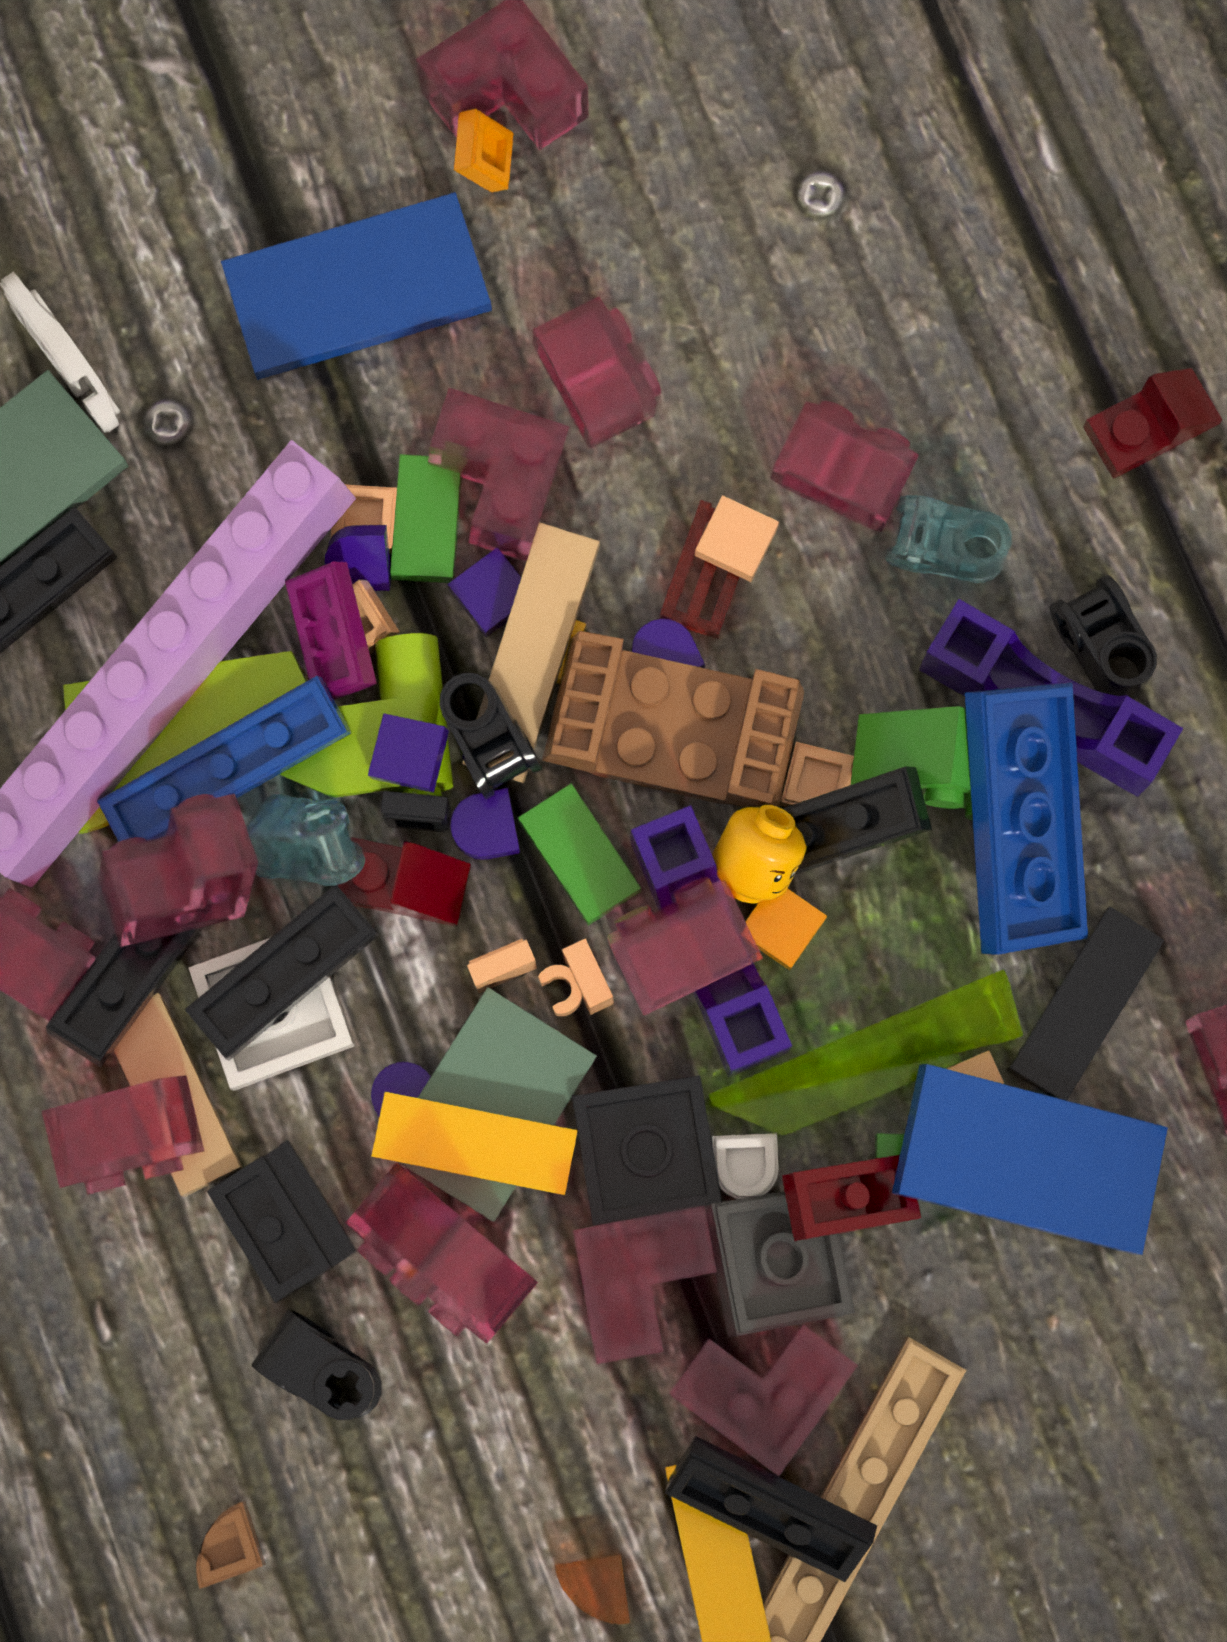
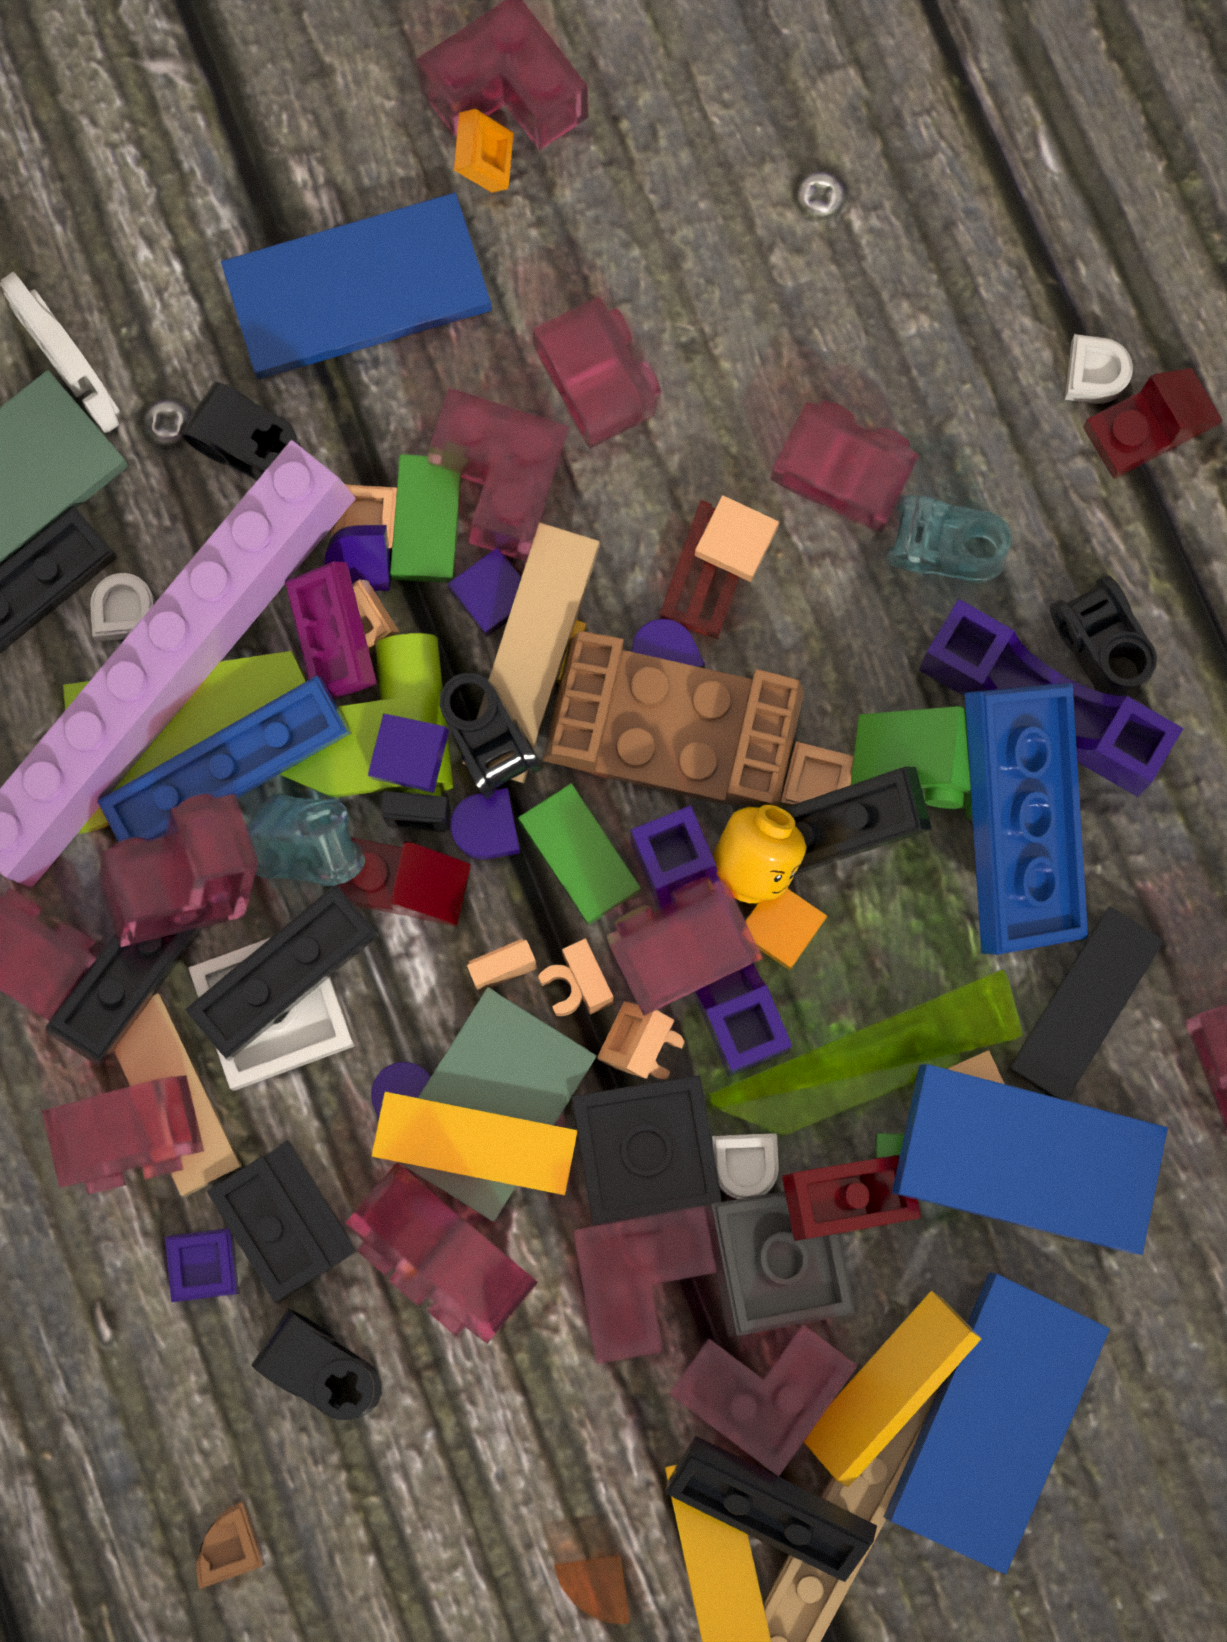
none -> white tile [90,573,156,642]
none -> dark purple tile [165,1228,239,1302]
none -> black piece [181,382,302,481]
none -> light nougat tile [596,1001,685,1079]
none -> yellow tile [800,1291,981,1488]
none -> blue tile [883,1272,1110,1575]
none -> white tile [1065,334,1133,404]

